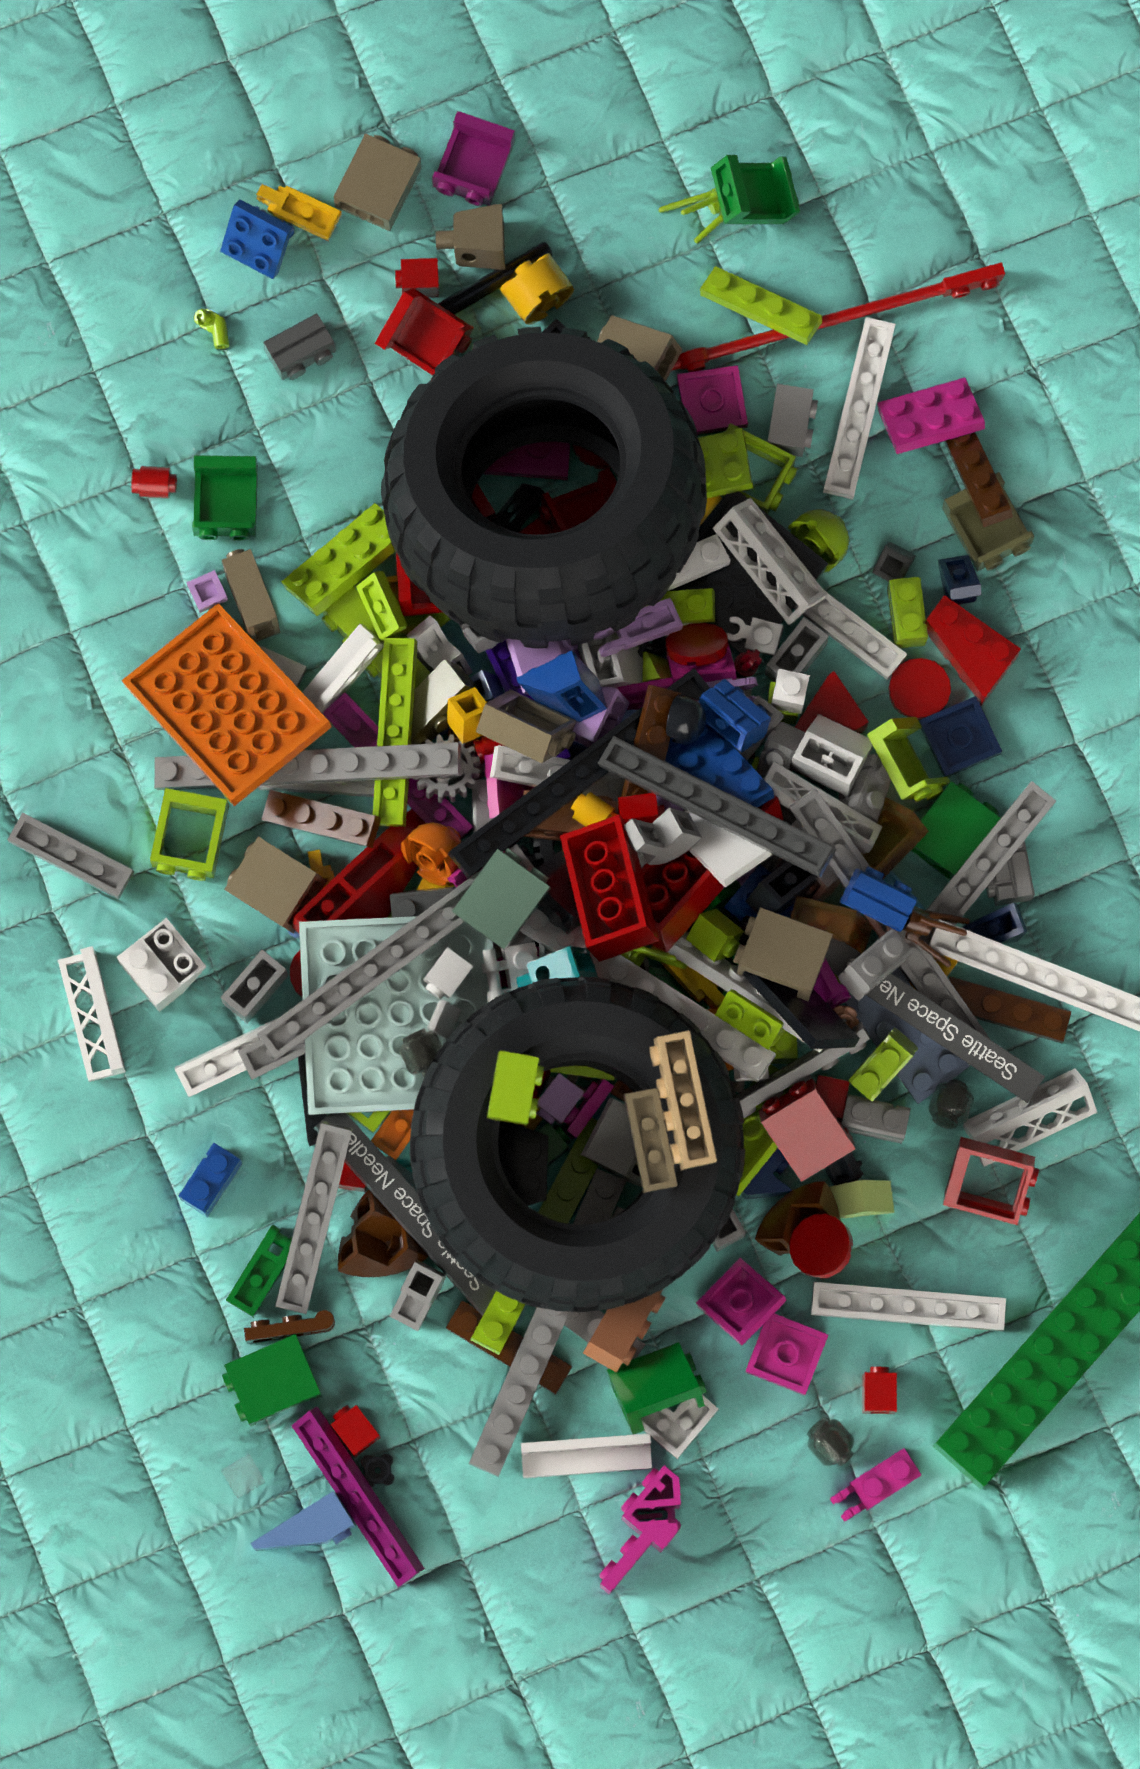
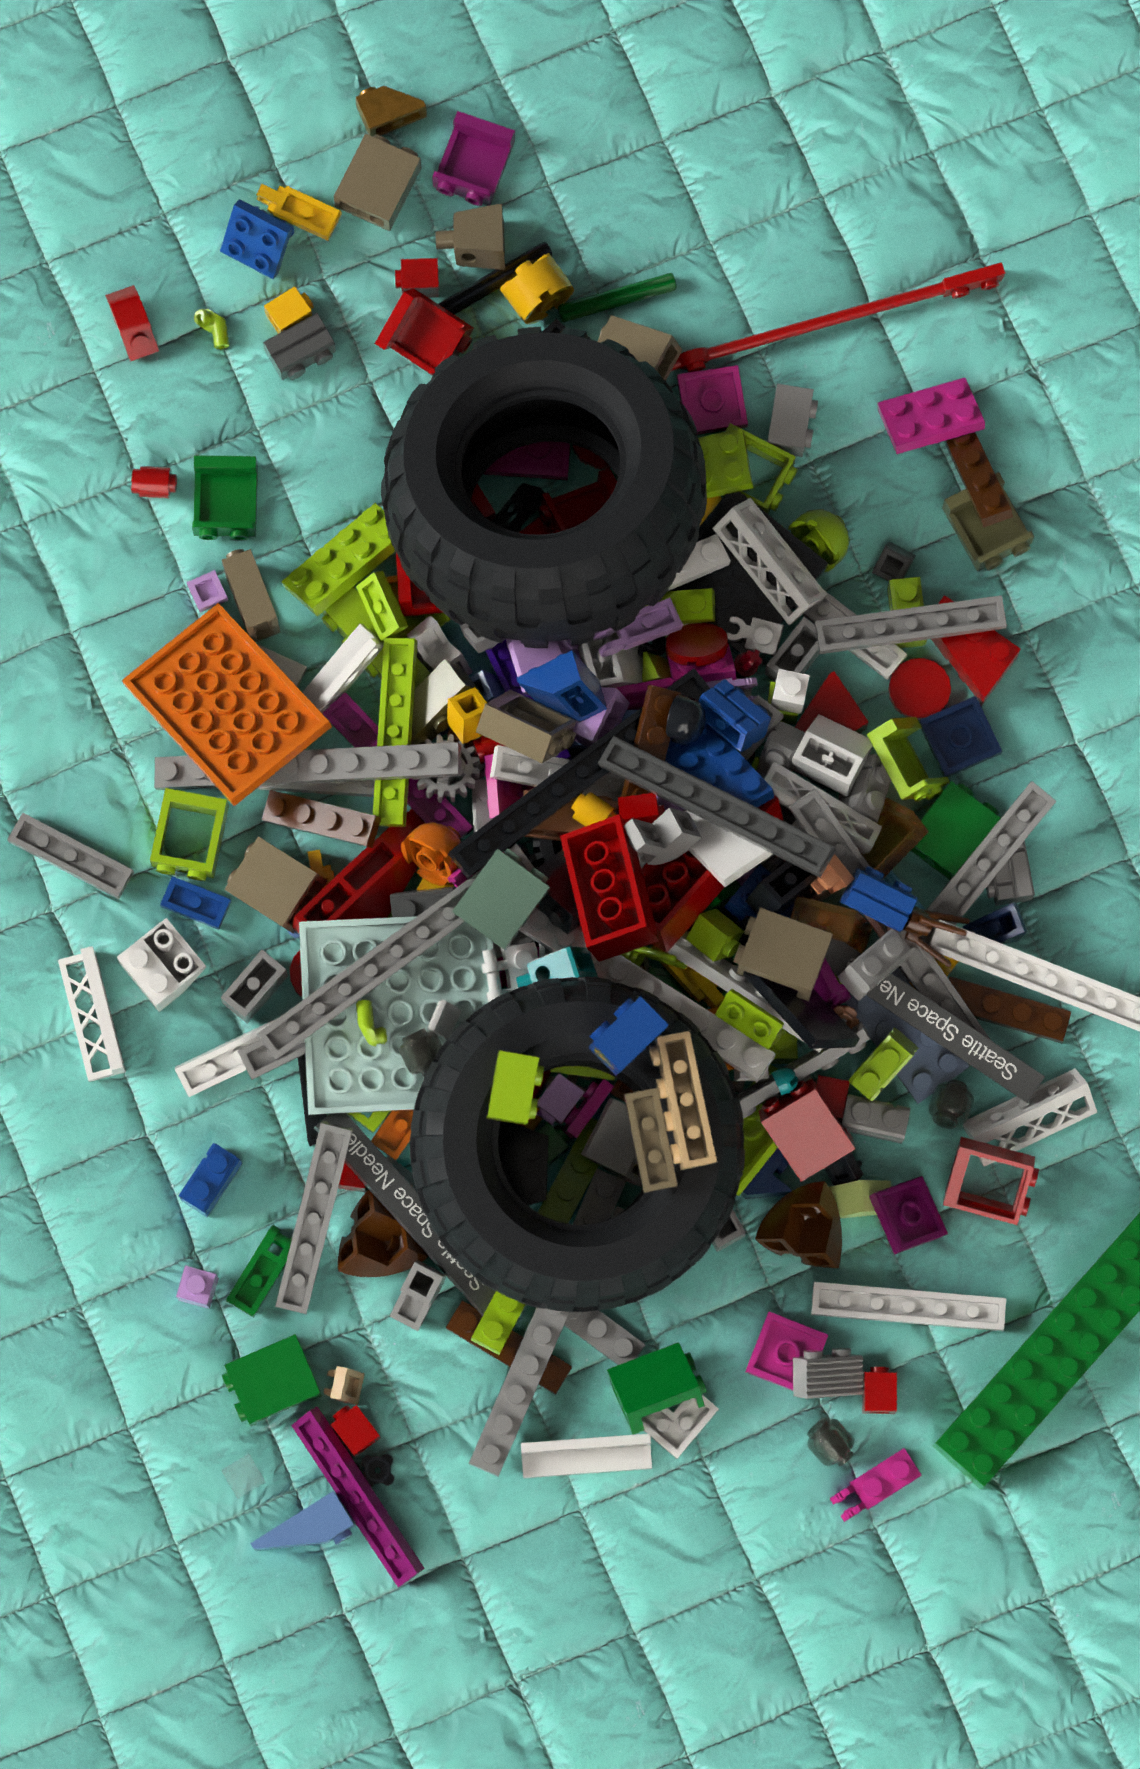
reddish brown plate [244,1310,335,1344] -> none
white brick [423,947,473,1000] -> none
nougat brick [583,1289,666,1372] -> none
dark pink piece [599,1465,681,1595] -> none
lime plant [658,188,724,243] -> none
dark pink plate [696,1258,787,1346] -> none
lime plate [700,266,822,345] -> none
green panel [710,155,800,224] -> none
red tile [790,1214,853,1278] -> none
white plate [823,317,896,500] -> none
dark blue slope [938,555,981,605] -> none
none -> red brick [105,285,159,362]
none -> blue plate [160,876,231,930]
none -> lavender brick [176,1266,219,1309]
none -> yellow brick [264,286,314,334]
none -> tan tile [323,1366,365,1405]
none -> pearl gold slope [356,86,427,137]
none -> lime arm [356,1000,387,1047]
none -> green axle [558,273,676,322]
none -> blue brick [588,996,669,1076]
none -> teal hinge [771,1067,798,1096]
none -> light grey brick [793,1348,864,1399]
none -> nougat tile [810,854,855,895]
none -> light grey plate [815,595,1007,654]
none -> magenta plate [869,1176,948,1255]

